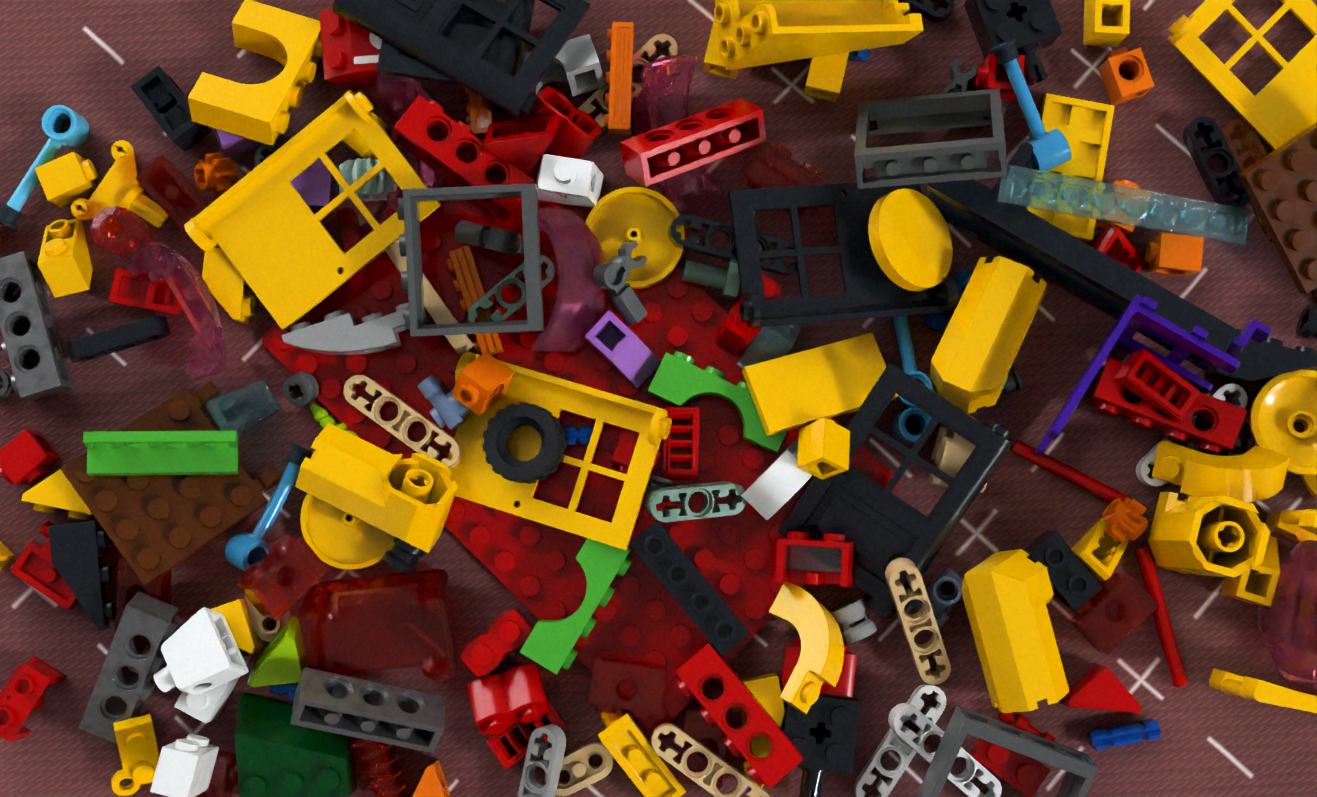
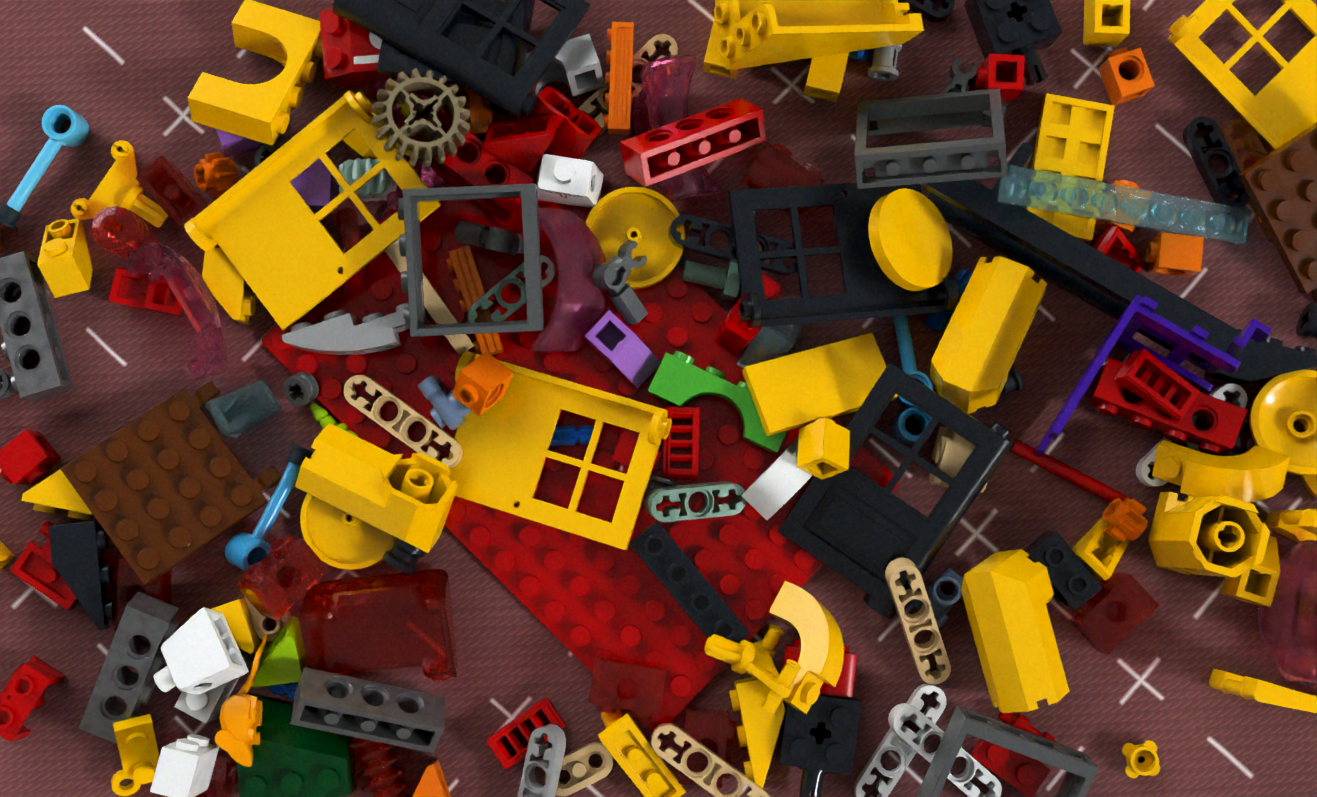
yellow brick [34,151,98,207] -> none
black beam [67,316,171,362] -> none
bright green fence [83,430,239,476] -> none
black brick [131,66,212,151] -> none
red brick [460,608,535,677] -> none
red brick [467,663,550,735] -> none
black tyre [482,402,567,484] -> none
bright green arch [520,538,633,675] -> none
red brick [675,643,806,789] -> none
red window [775,531,854,587] -> none
light grey wheel [830,597,877,645] -> none
dark azure piece [989,38,1071,176] -> none
red slope [1059,664,1141,713] -> none
blue axle [1088,719,1161,750] -> none
red bar [1135,546,1188,687] -> none
none -> light orange animal [215,634,267,767]
none -> dark tan gear [371,68,471,167]
none -> yellow axle [704,625,801,715]
none -> light grey bush [867,44,902,81]
none -> yellow plate [1122,740,1160,779]

